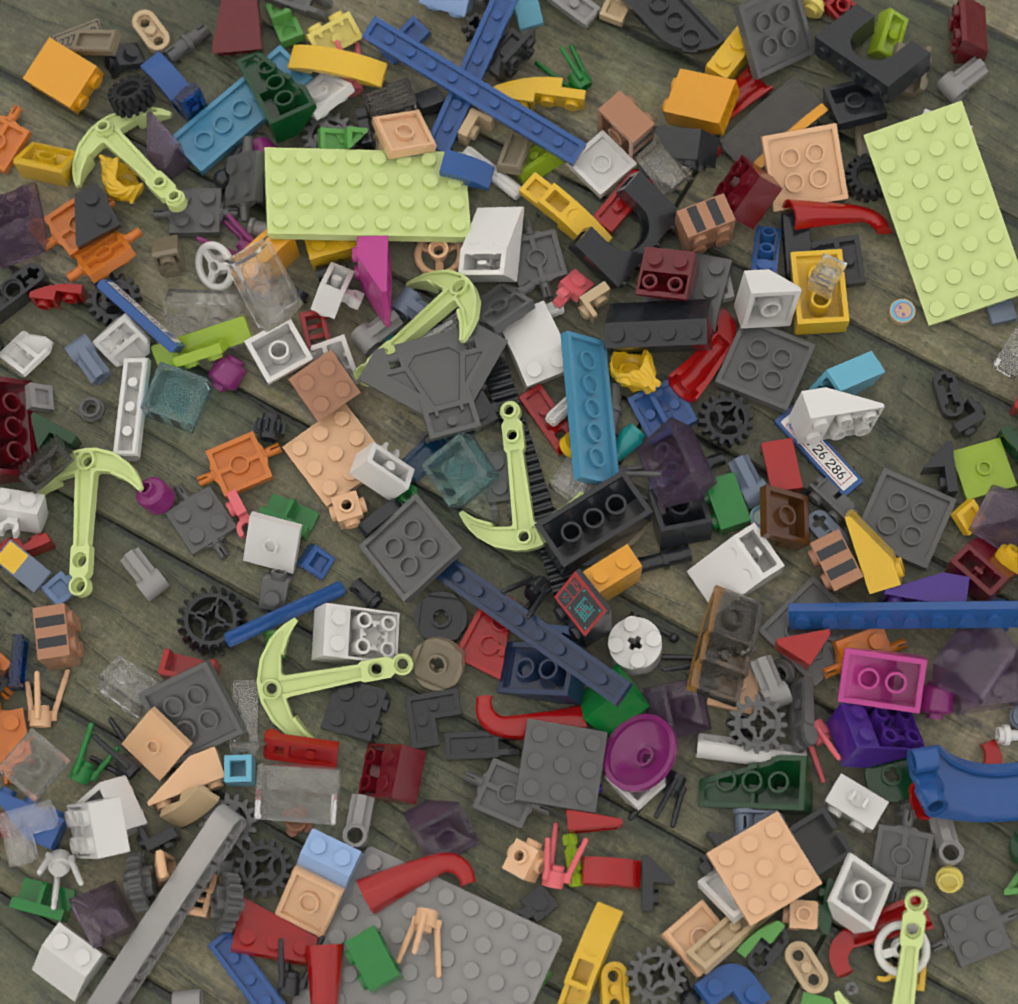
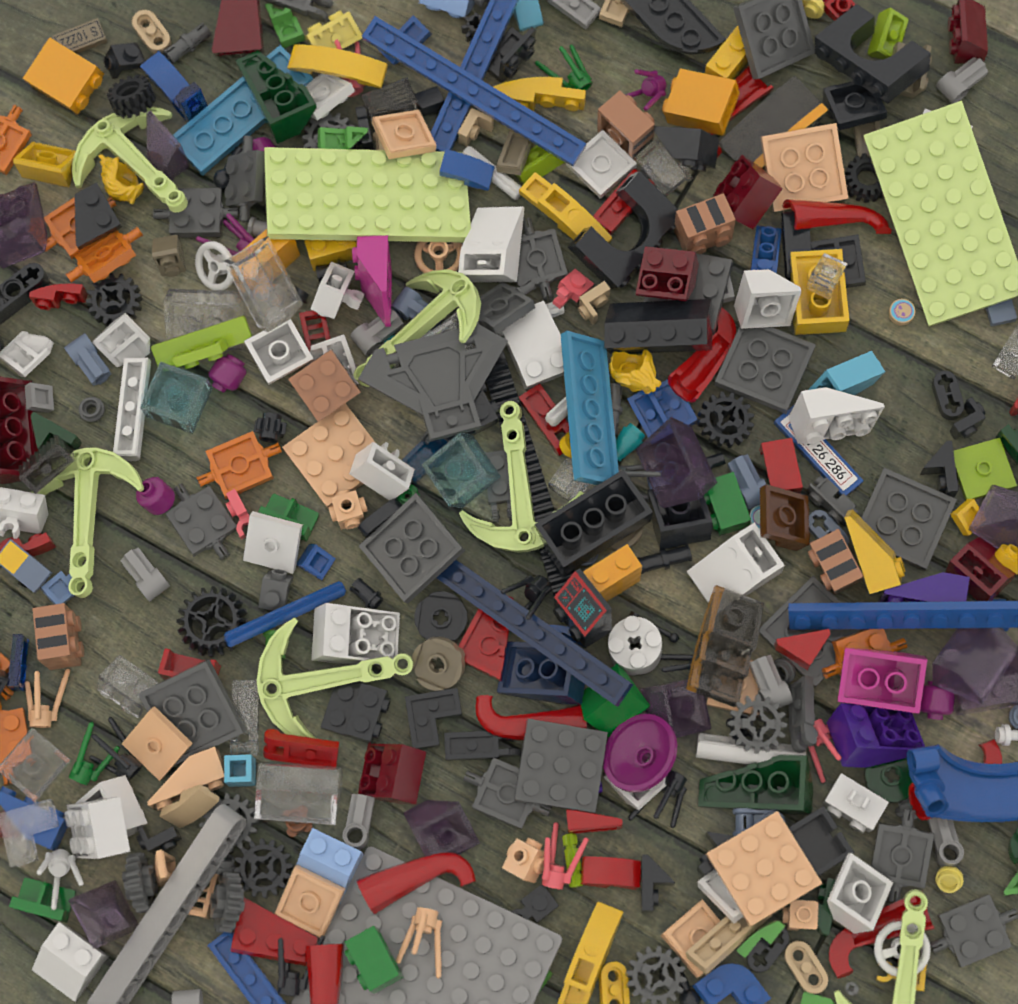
dark tan tile [71,29,122,56] -> none
blue tile [97,279,185,353] -> none
none -> magenta plant [625,69,666,111]

